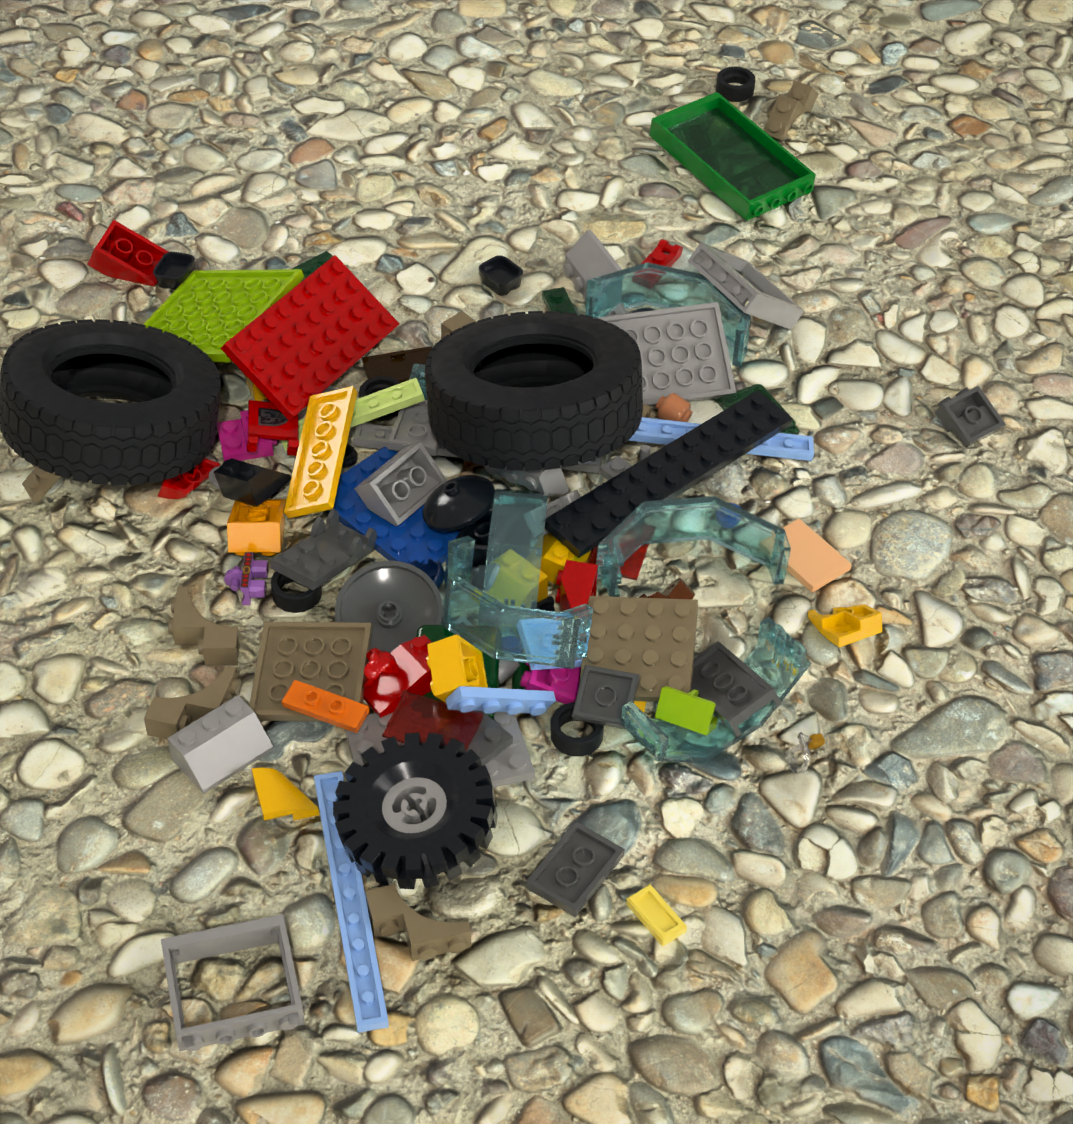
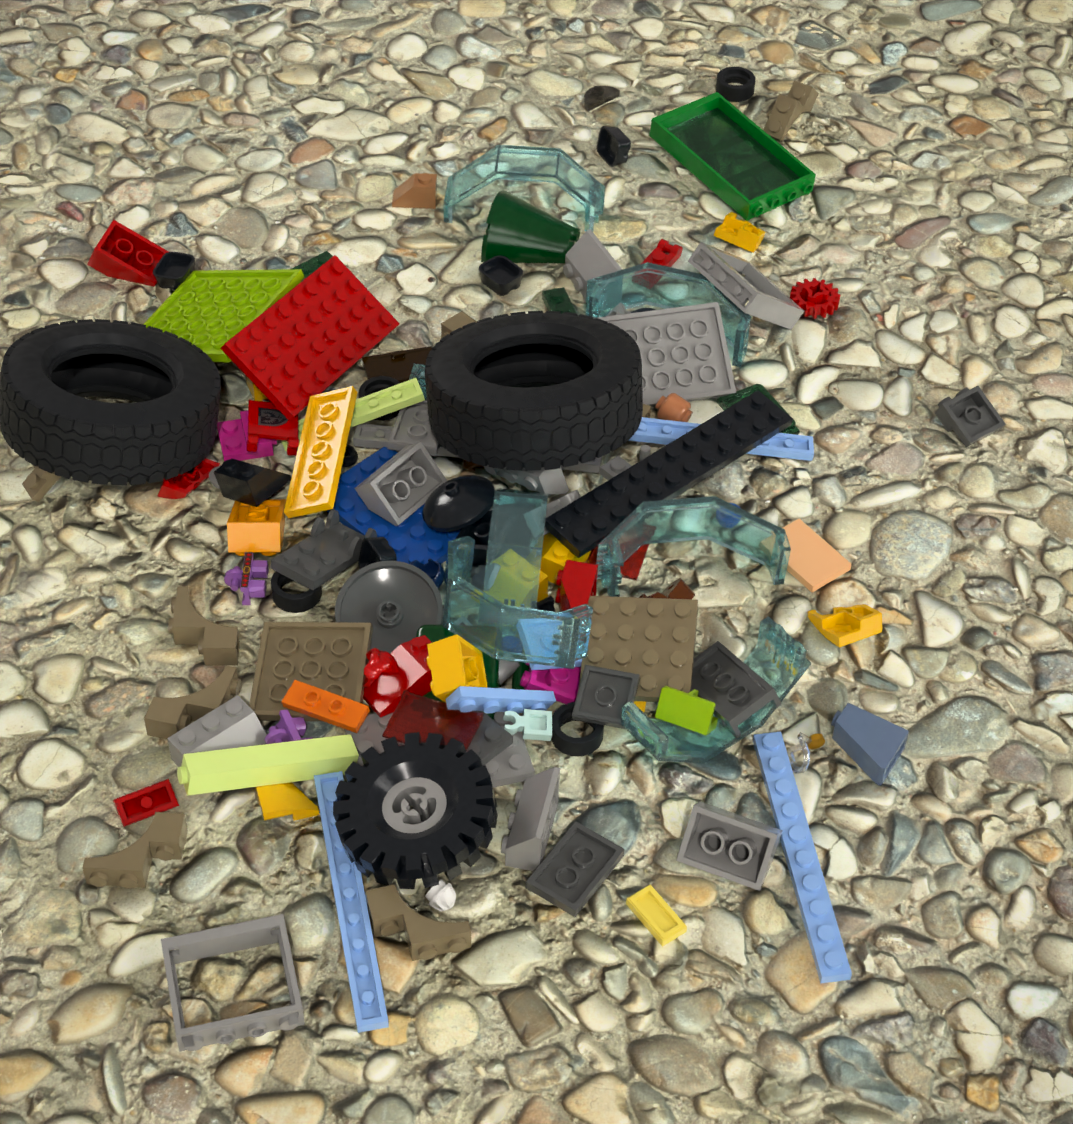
none -> dark tan arch [82,812,188,889]
none -> red slope [113,779,179,827]
none -> yellowish green brick [177,734,359,796]
none -> medium lavender hips [265,710,313,744]
none -> black piece [358,537,397,569]
none -> medium nougat slope [392,173,437,209]
none -> white plate [425,879,456,911]
none -> clear light blue panel [443,145,605,232]
none -> dark green cone [481,191,580,263]
none -> light grey slope [501,767,560,871]
none -> light aqua plate [503,709,552,741]
none -> clear smoke plate [584,86,620,111]
none -> black piece [597,126,631,167]
none -> light grey slope [676,801,783,891]
none -> yellow slope [713,212,766,253]
none -> light blue plate [753,732,852,984]
none -> red gear [790,278,840,319]
none -> sand blue slope [831,703,909,786]

